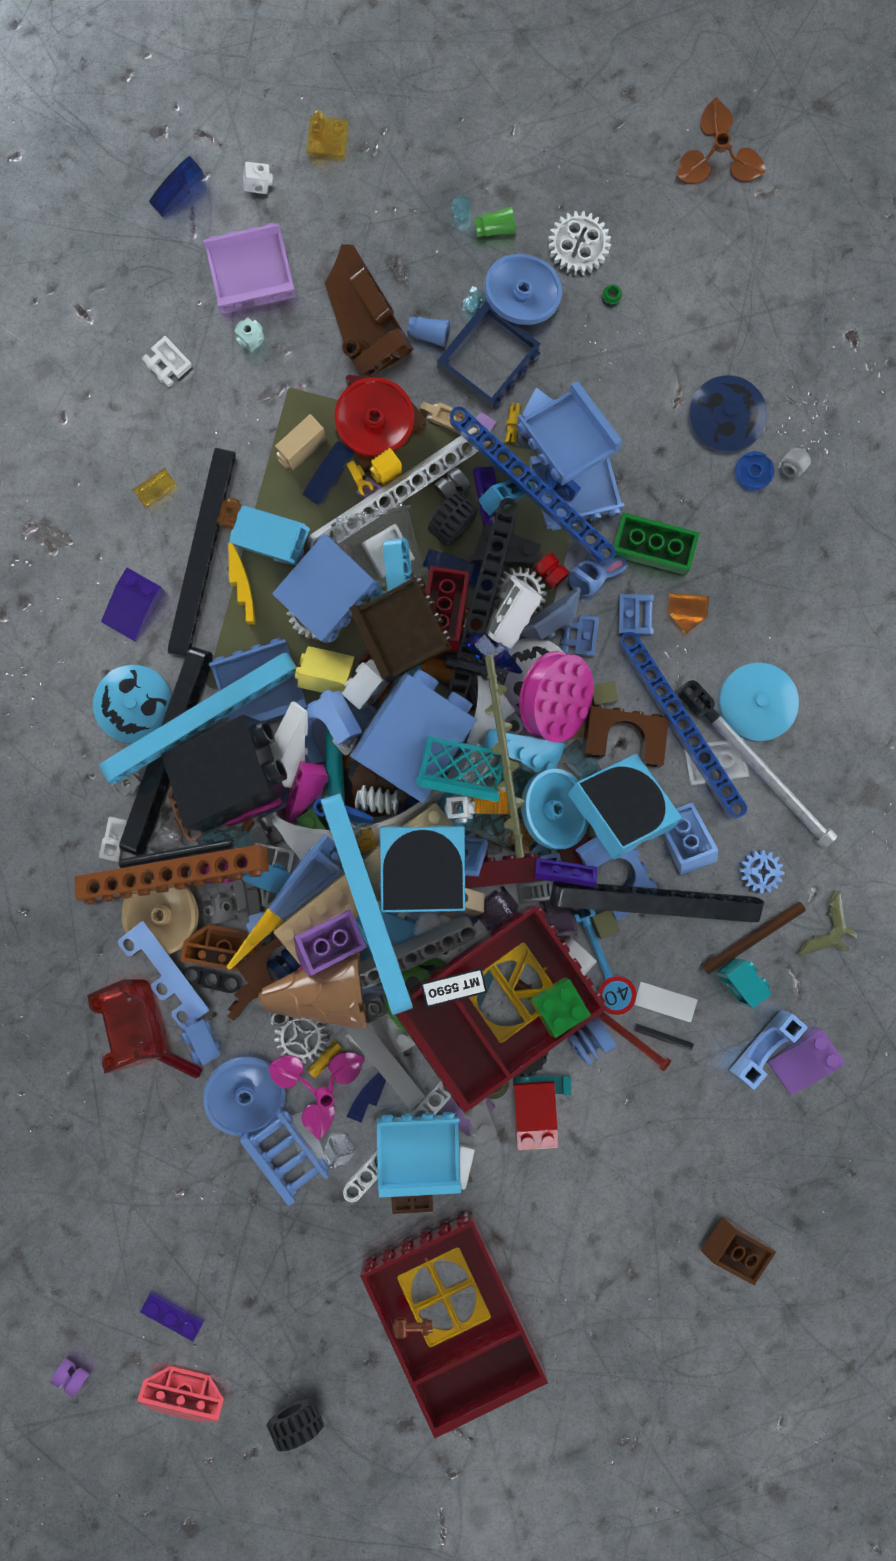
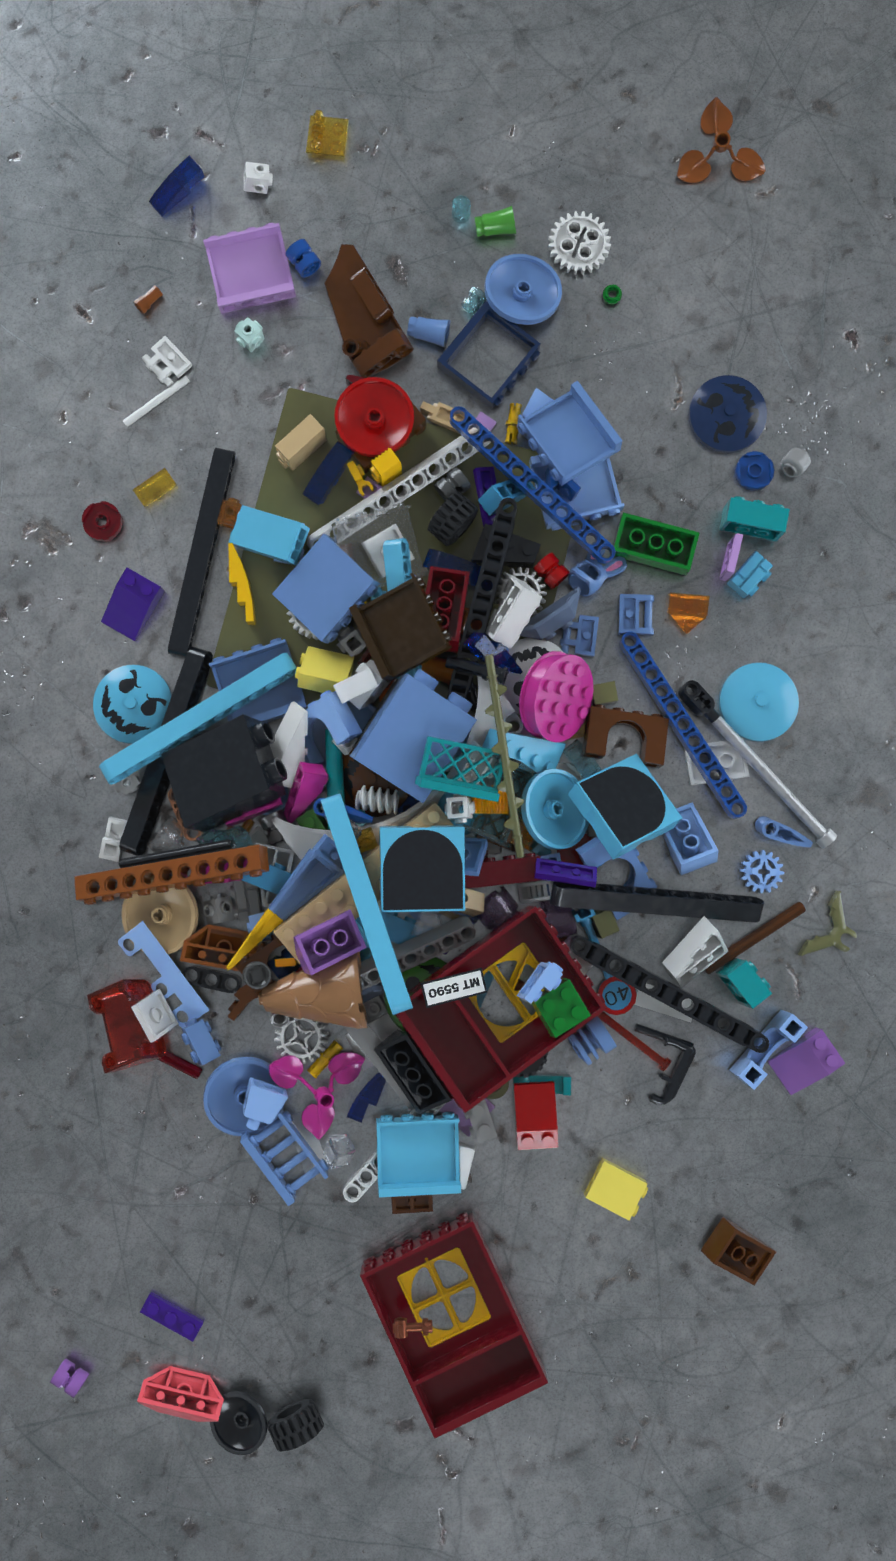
none -> dark red plate [82,501,123,542]
none -> white bar [123,375,190,427]
none -> white tile [131,989,179,1043]
none -> dark orange pin [133,285,163,314]
none -> black dish [210,1391,267,1455]
none -> dark grey wheel [242,961,271,989]
none -> light blue torso [243,1077,288,1130]
none -> light orange tile [275,958,298,967]
none -> blue wheel [285,239,321,278]
none -> white slope [333,668,378,704]
none -> light grey brick [336,625,366,657]
none -> black slope [374,1029,453,1115]
none -> light blue plate [516,961,563,1004]
none -> black beam [569,935,769,1053]
none -> light yellow brick [584,1158,648,1221]
none -> black piece [648,1034,696,1105]
none -> white wedge [662,916,729,988]
none -> teal brick [719,496,790,542]
none -> lavender tile [719,533,743,581]
none -> medium azure brick [727,551,773,598]
none -> medium blue piece [755,816,813,848]

